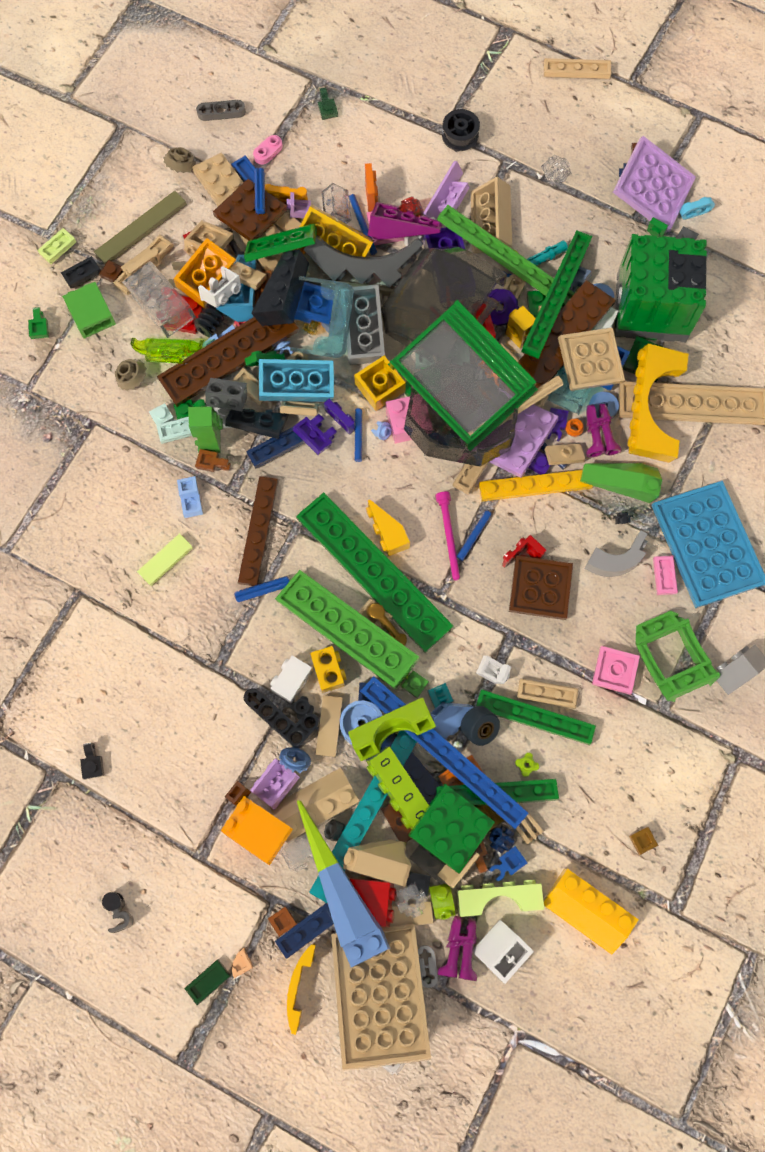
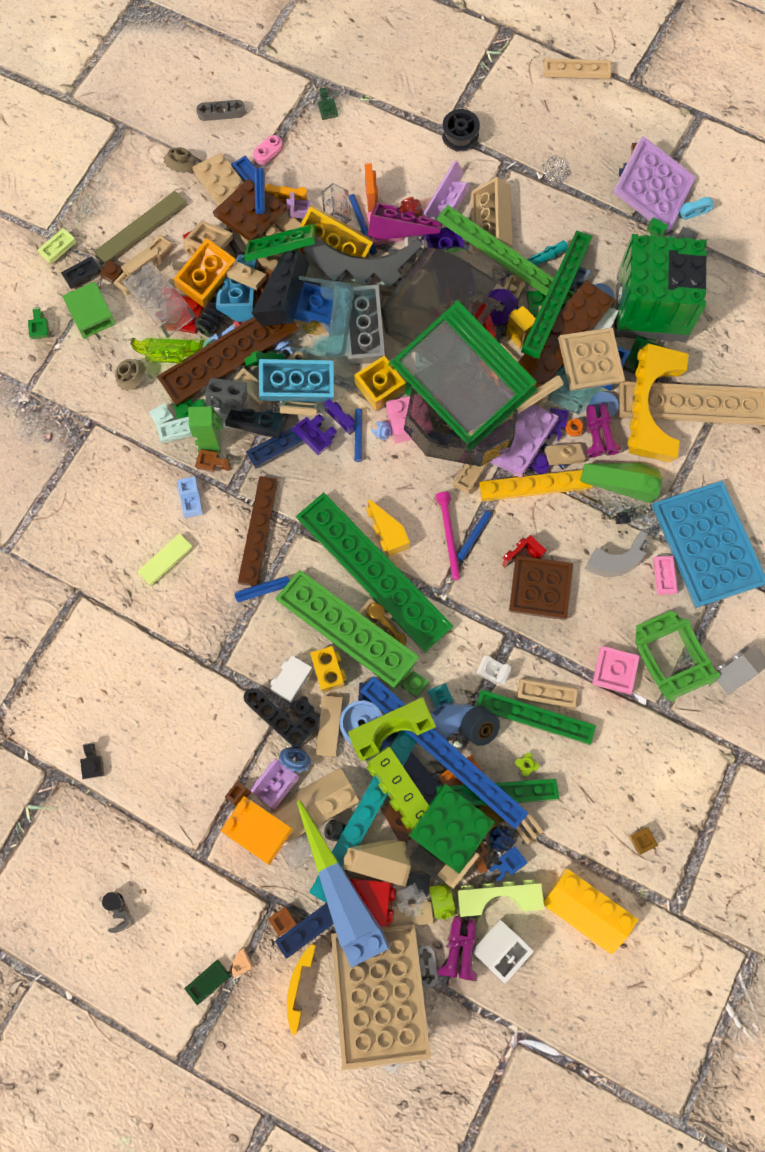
white window [198,266,241,308] -> none

